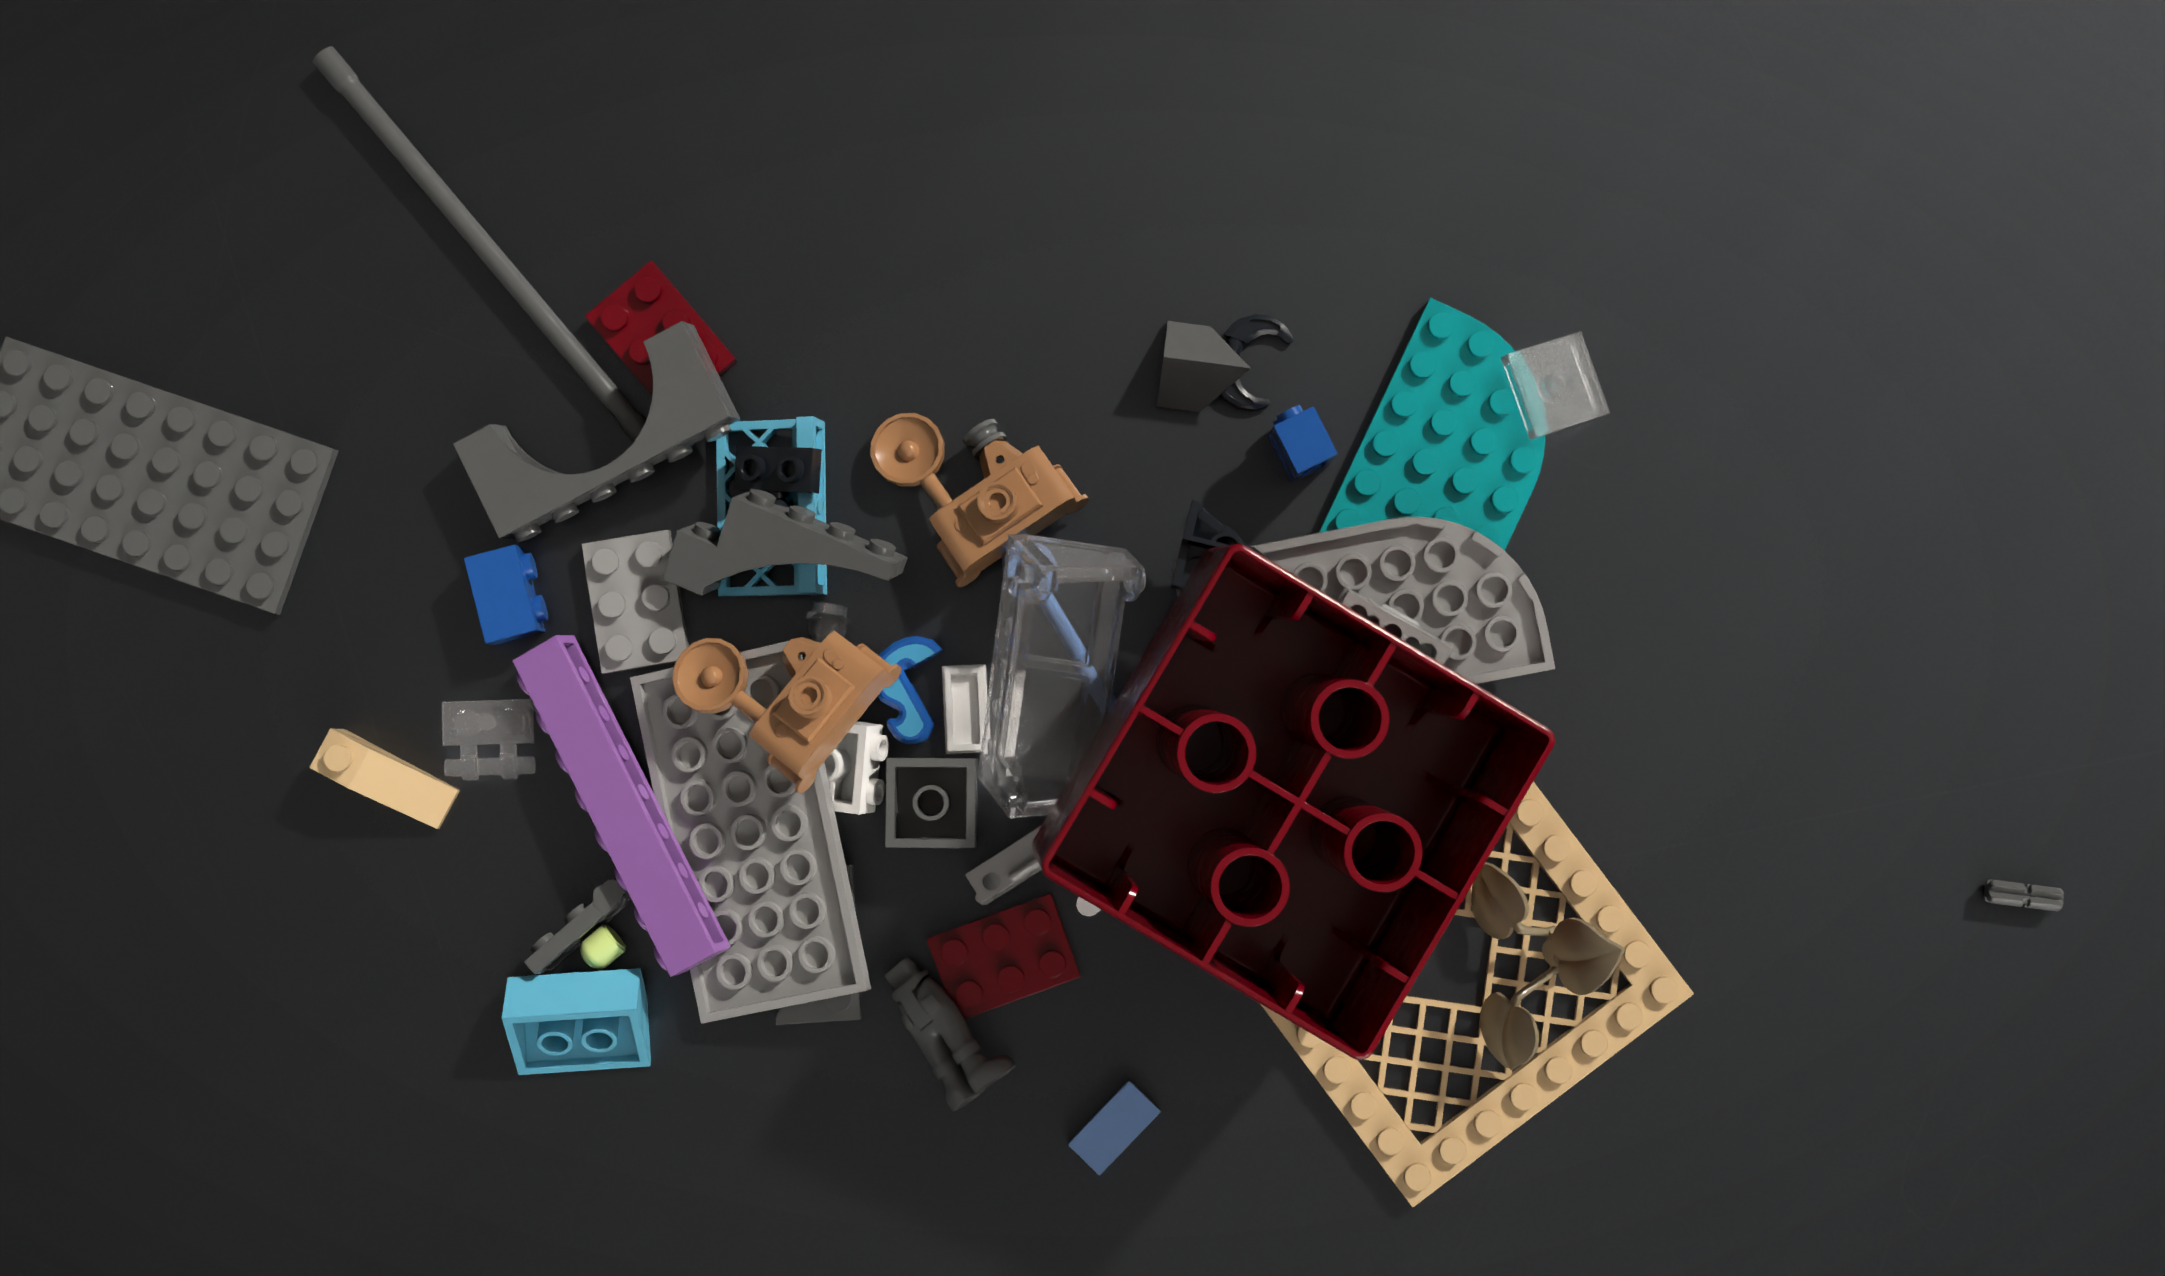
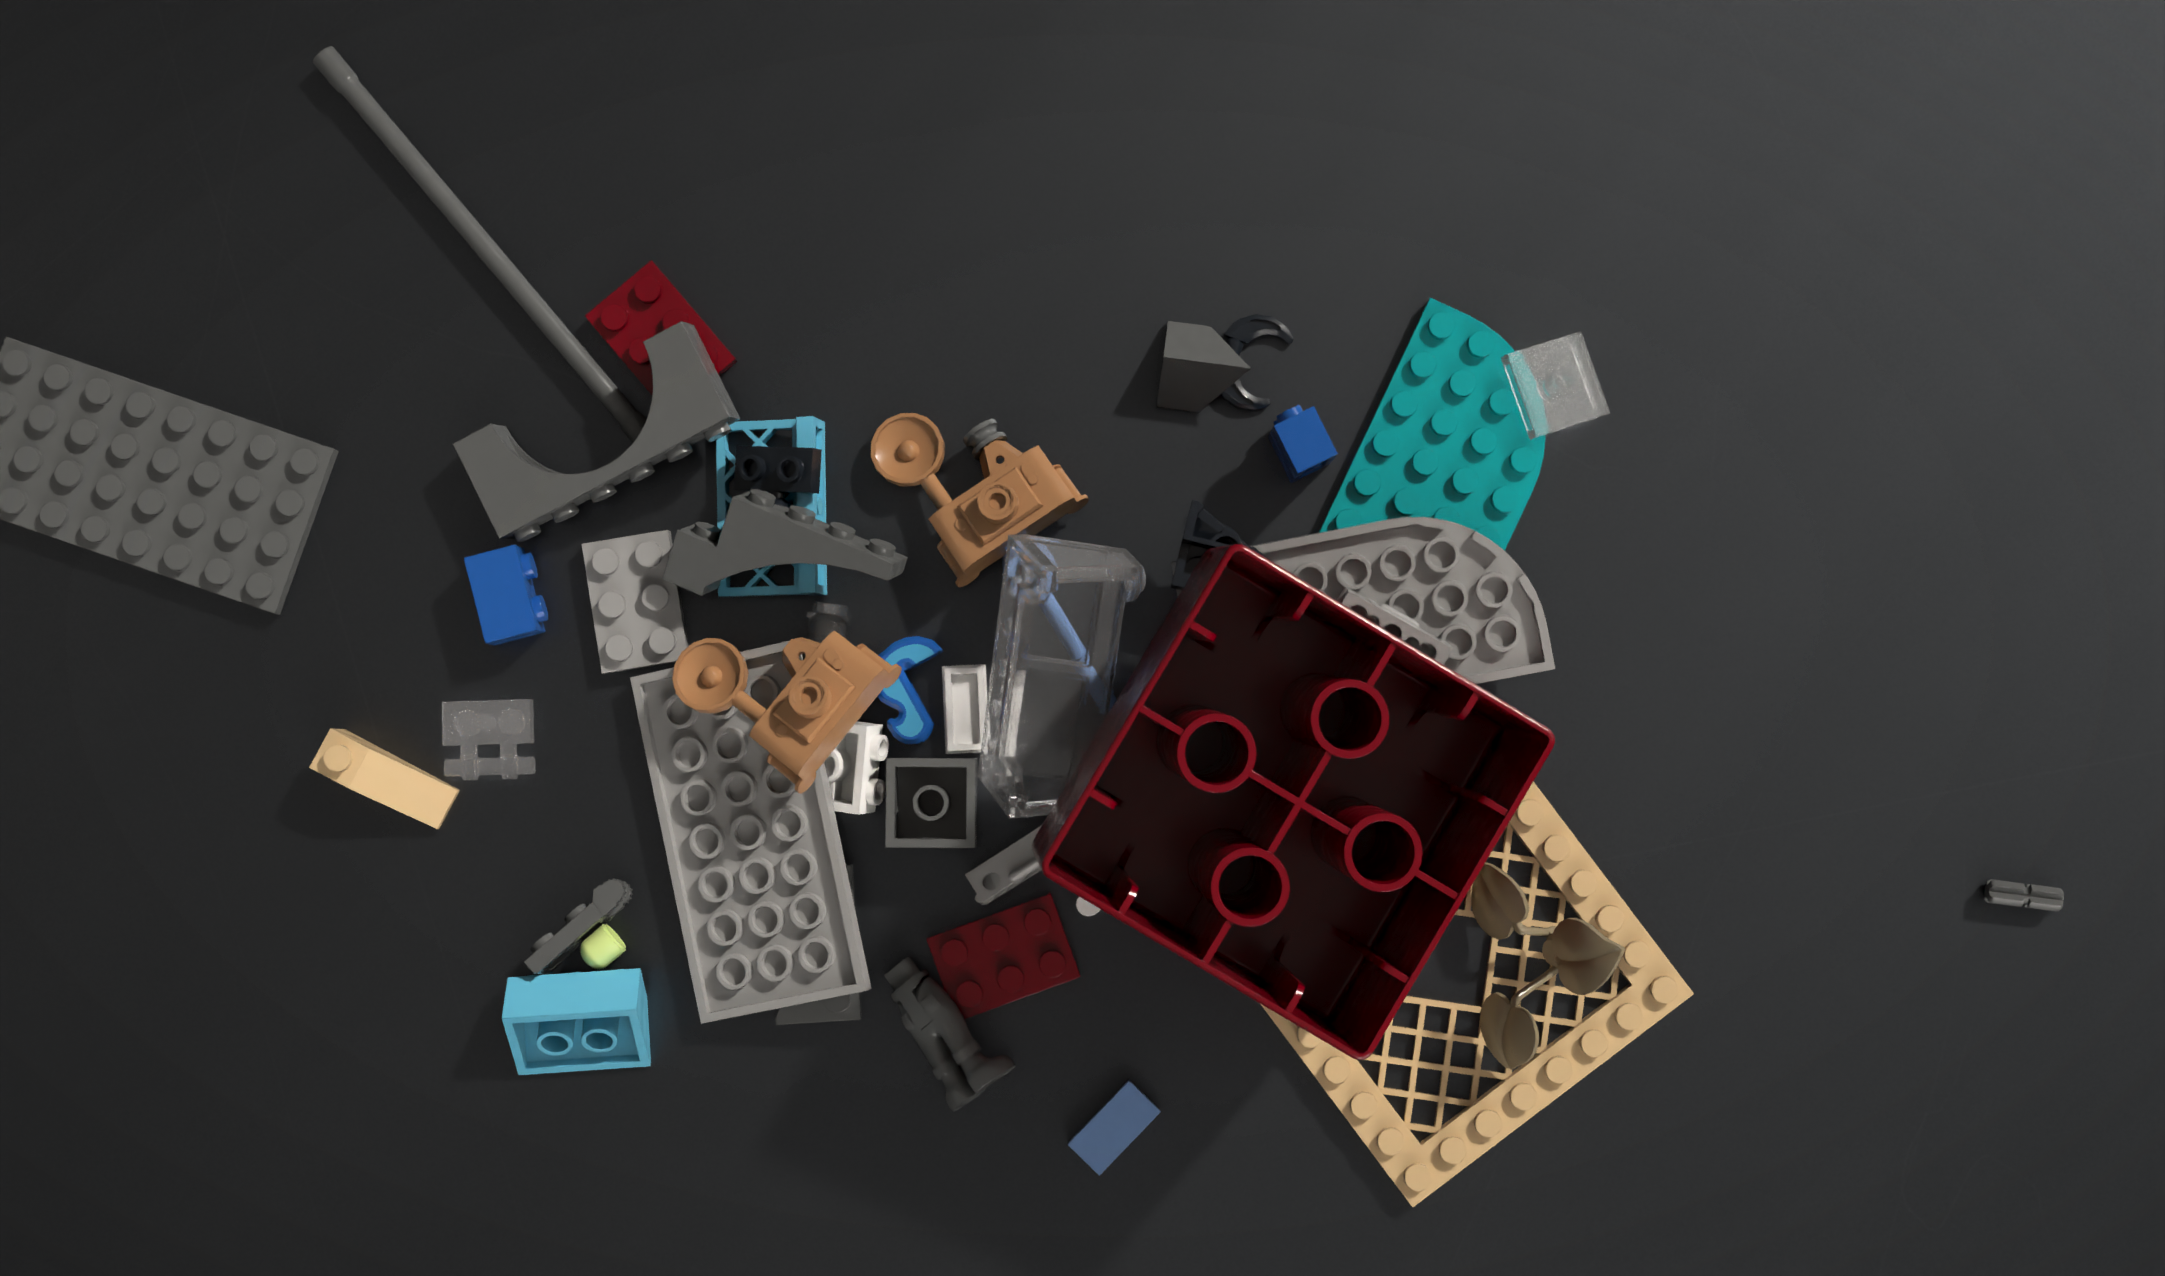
medium lavender brick [512,635,731,977] -> none

